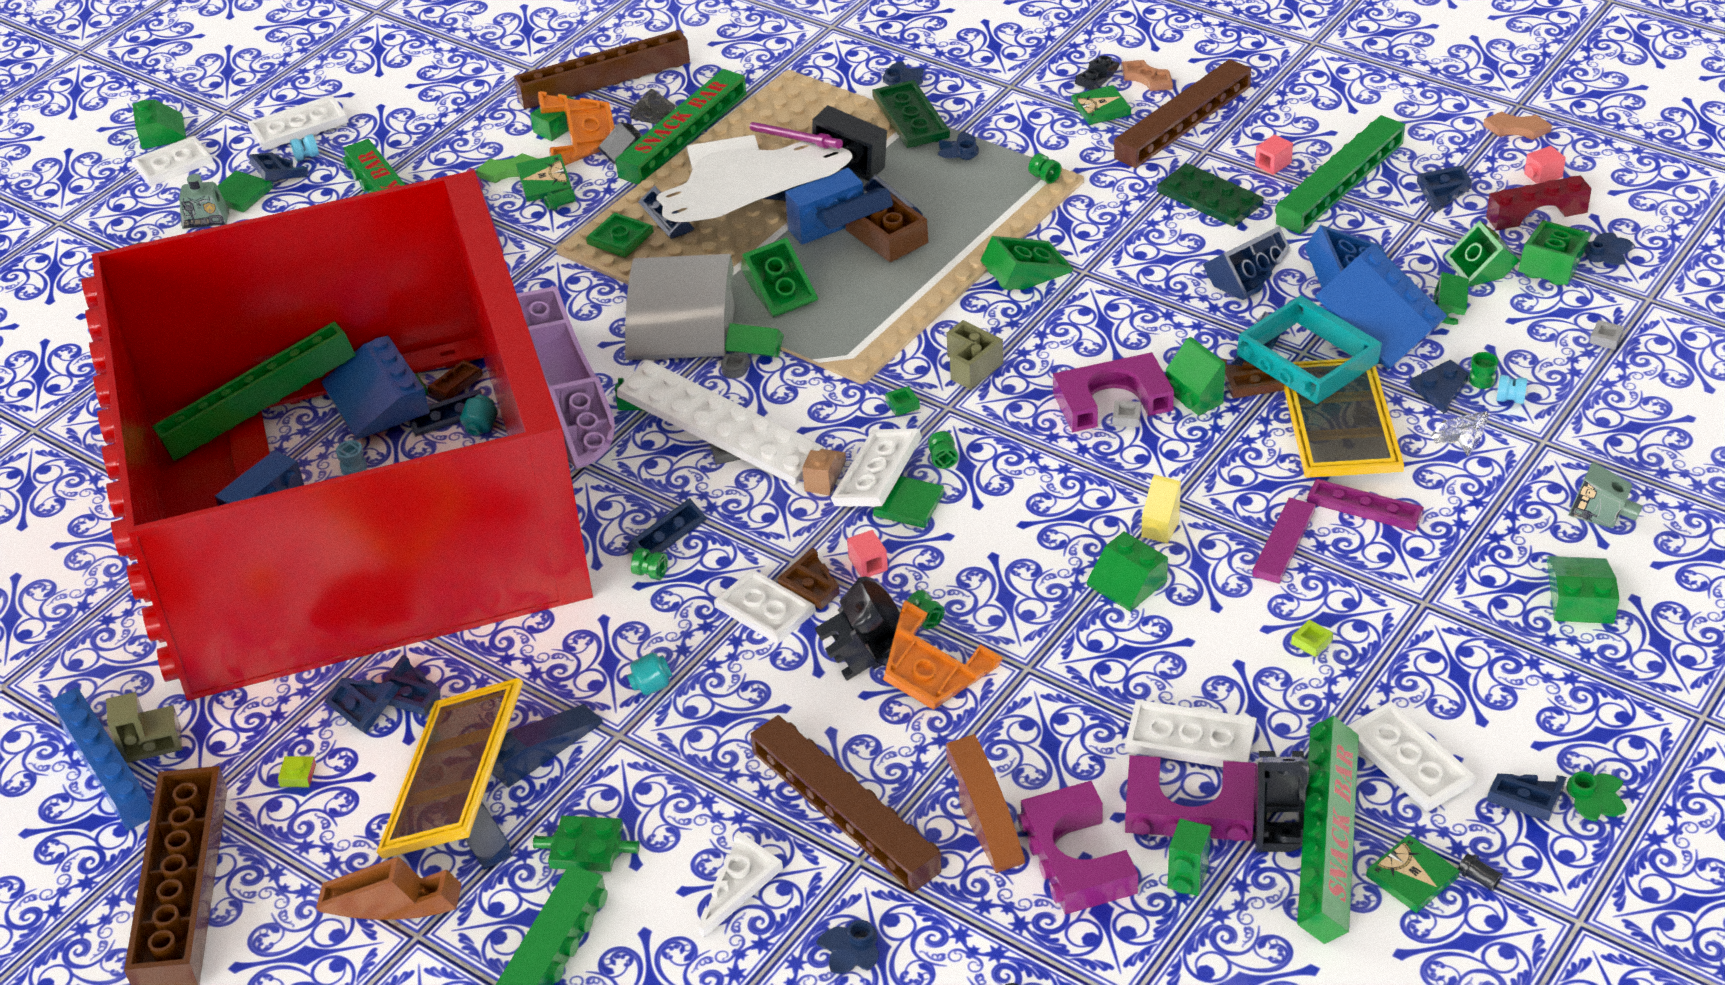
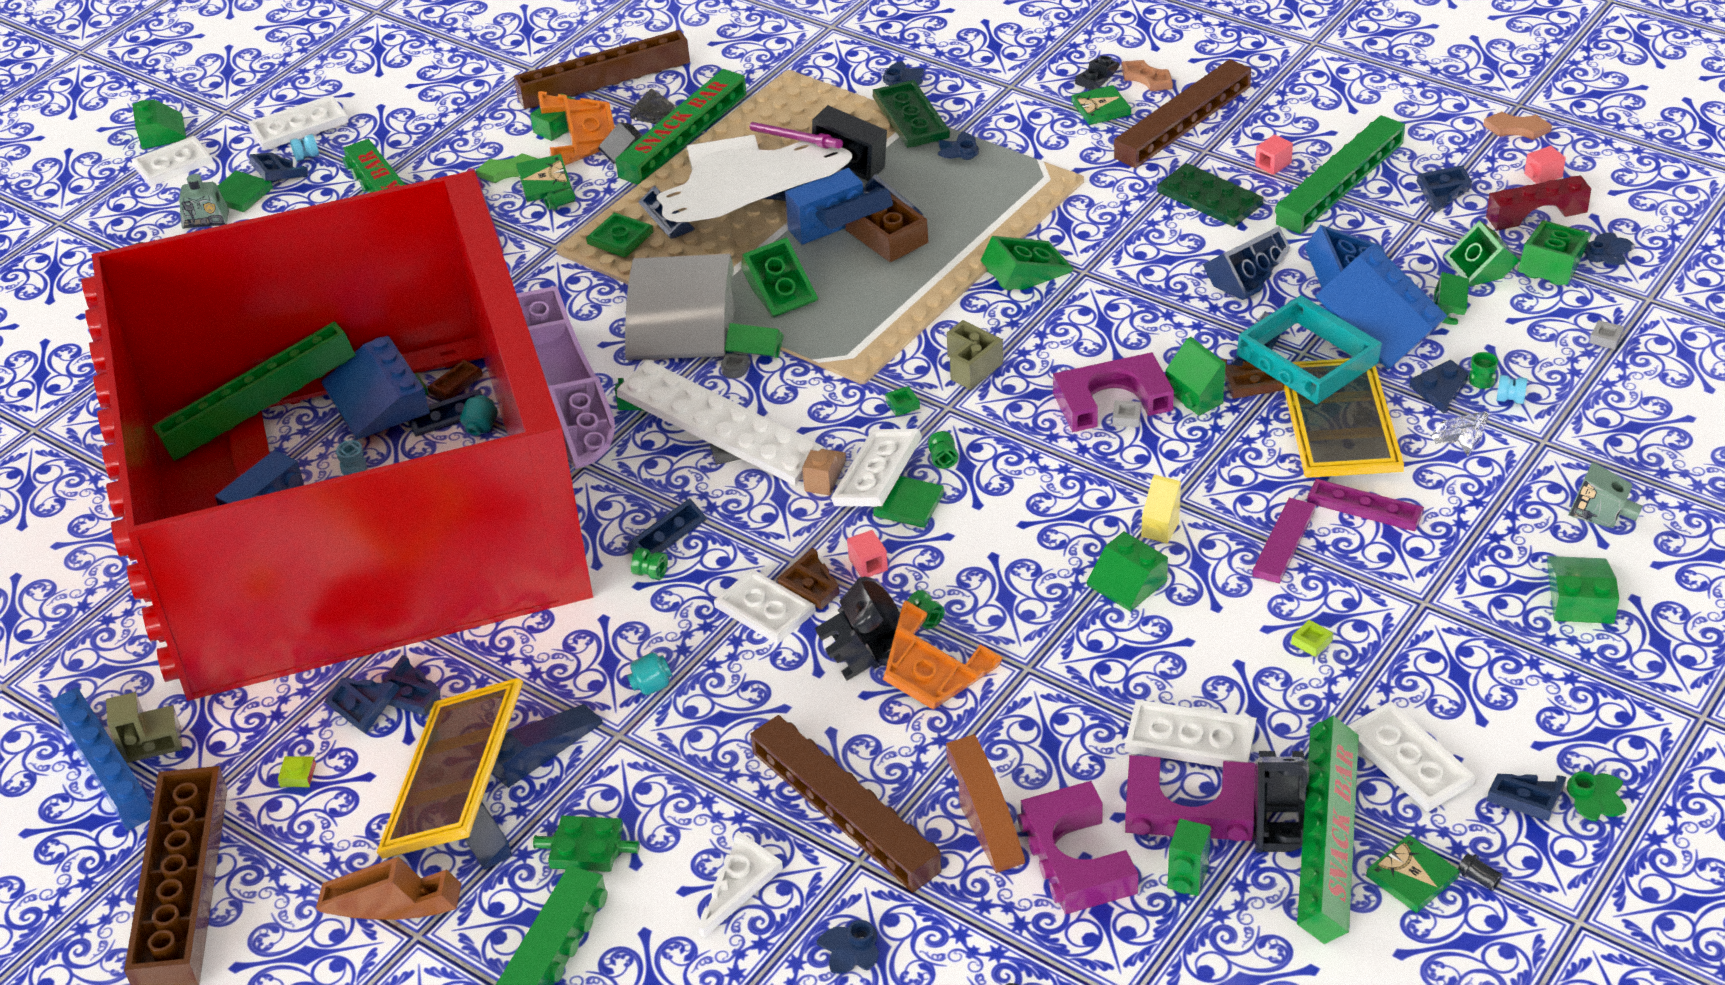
green wheel [1028,153,1062,184] -> none

